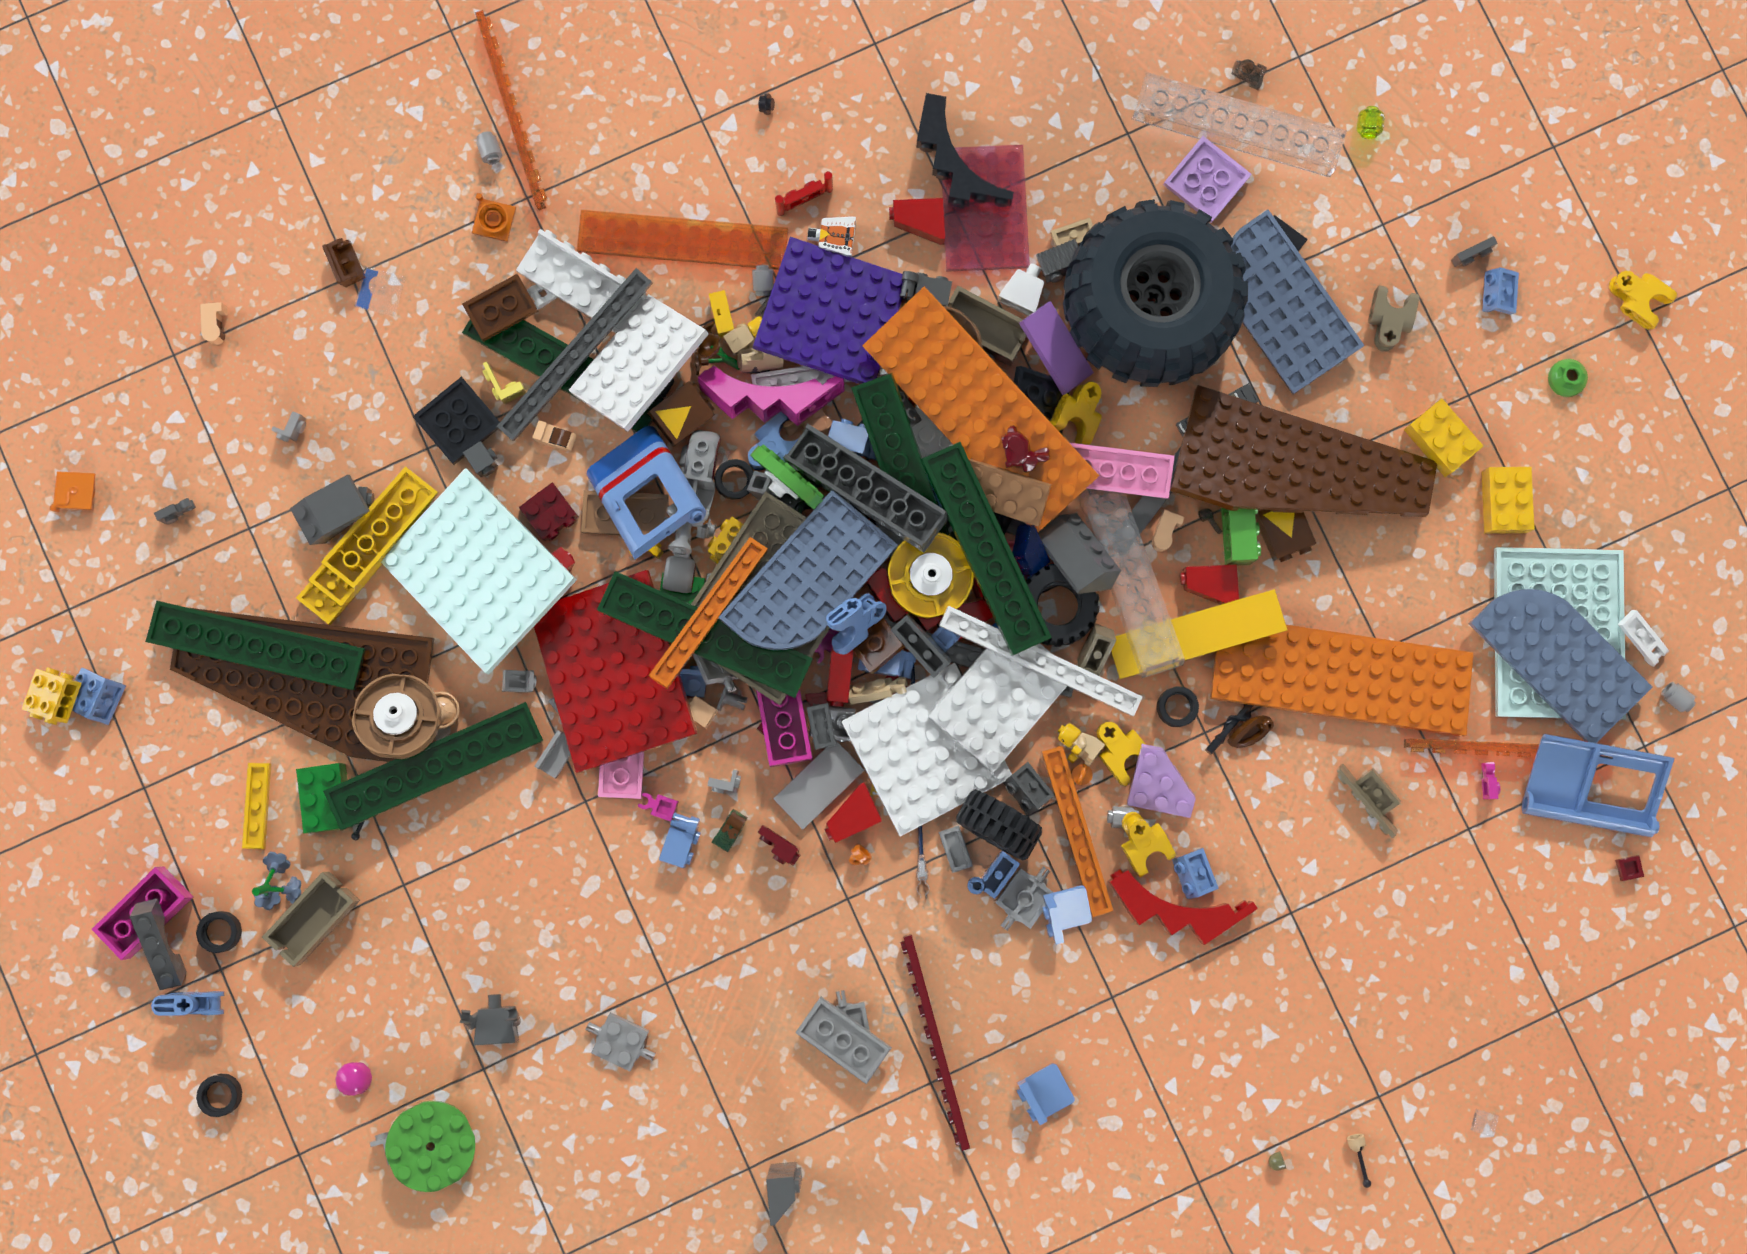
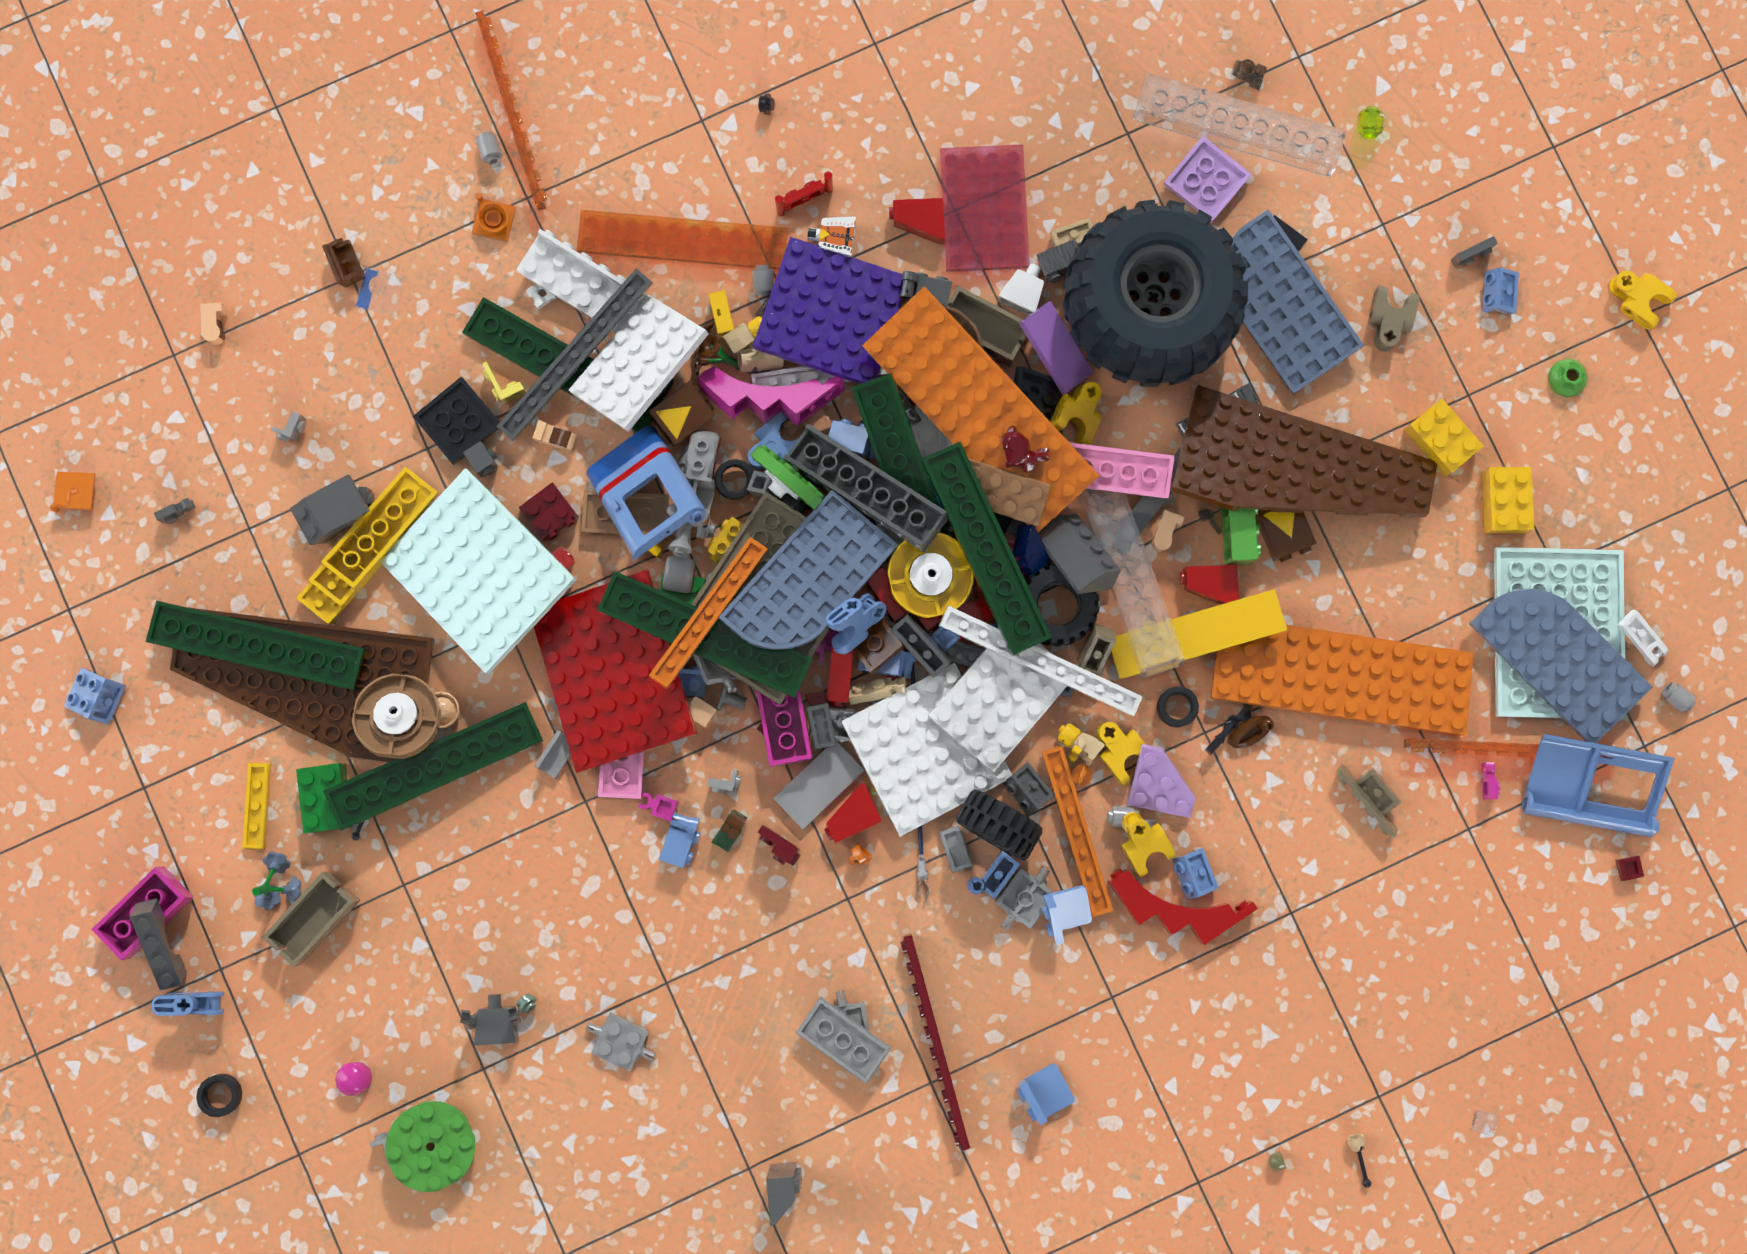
yellow brick [22,667,82,725] -> none
black tyre [196,911,242,953] -> none
reddish brown plate [462,274,539,342] -> none
light grey bracket [502,670,537,693] -> none
black arch [916,93,1014,208] -> none
none -> sand green plate [516,993,537,1014]

